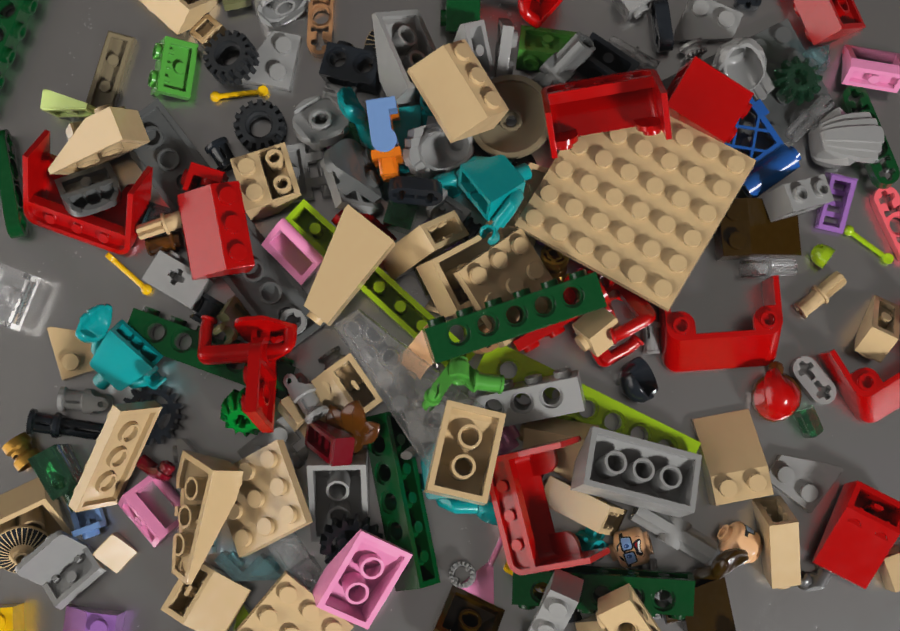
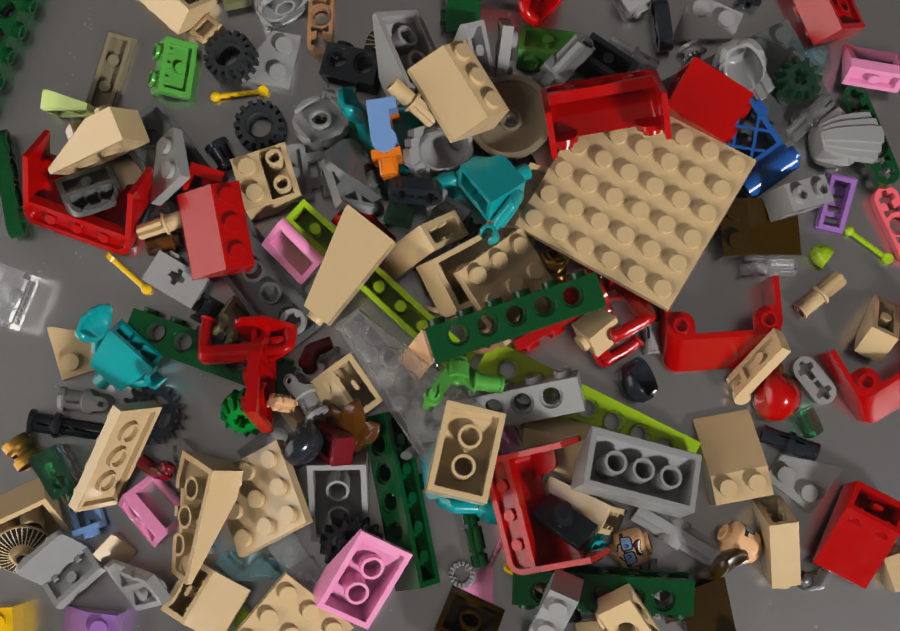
none -> light grey wing [103,559,171,611]
none -> light grey wing [150,127,191,206]
none -> light nougat piece [266,393,298,414]
none -> black hair [283,419,324,465]
none -> dark red arm [298,336,334,374]
none -> tan axle [385,77,436,127]
none -> dark green axle [461,514,489,568]
none -> black tile [532,493,598,552]
none -> tan plate [726,328,791,405]
none -> black pin [759,424,821,461]

